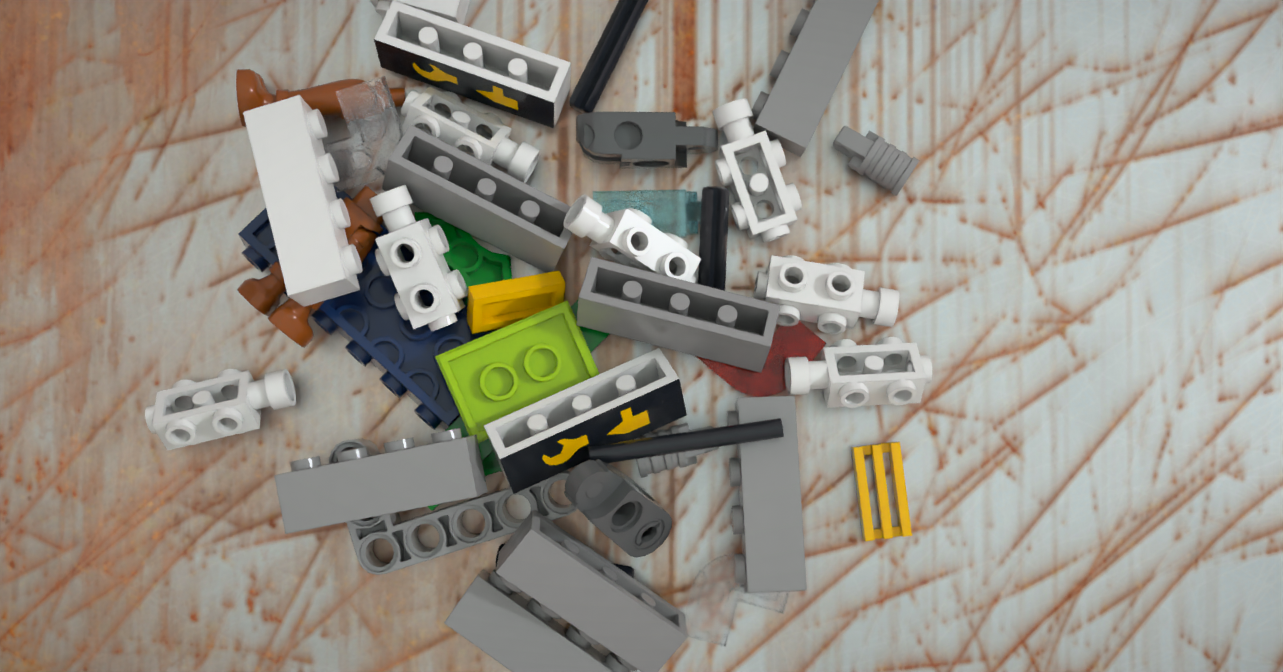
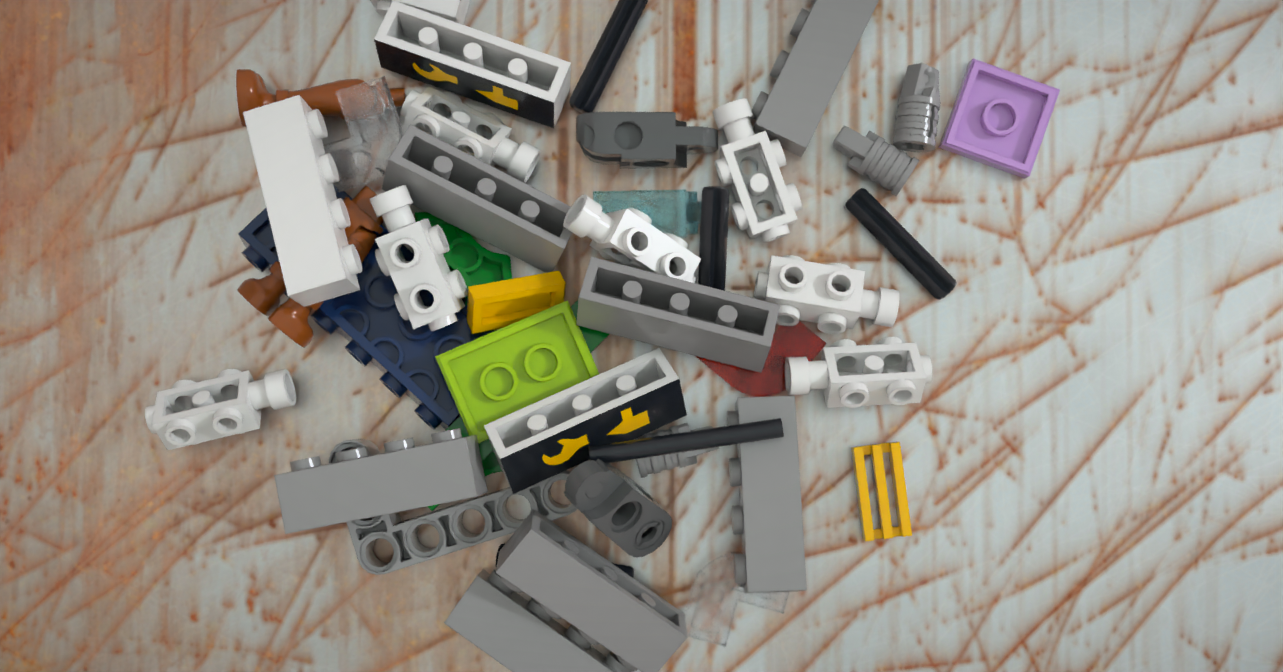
none -> black axle [845,188,957,300]
none -> light grey hinge [893,63,941,152]
none -> lavender tile [938,59,1060,179]

